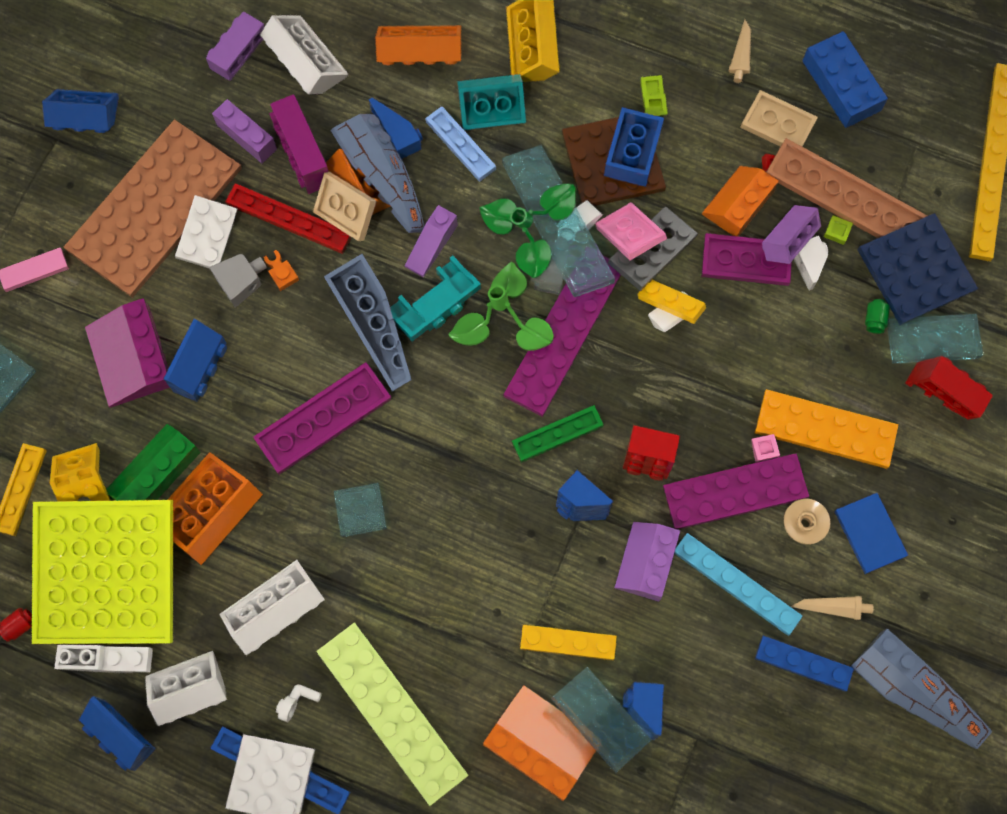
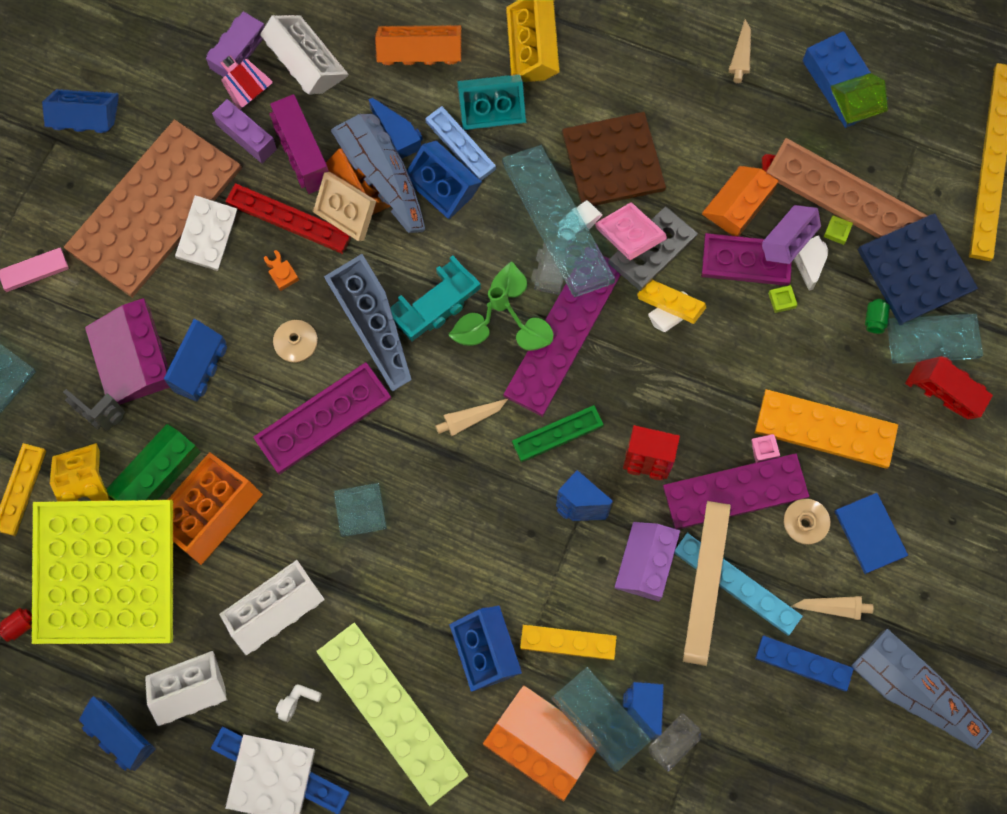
white slope [55,645,153,673] -> none
light grey torso [209,254,267,307] -> none
medium lavender slope [405,205,458,278] -> none
green plant [480,184,576,278] -> none
blue brick [604,107,664,187] -> none
lime slope [640,75,668,116] -> none
tan plate [740,90,818,147] -> none
none -> dark grey bracket [63,389,125,431]
none -> torso [221,55,273,109]
none -> tan dish [273,320,318,363]
none -> blue slope [407,141,482,219]
none -> tan bar [436,399,508,436]
none -> blue slope [449,606,522,692]
none -> clear brick [649,713,702,772]
none -> tan beam [683,501,731,666]
none -> lime plate [768,285,797,313]
none -> clear neon green slope [830,73,888,124]

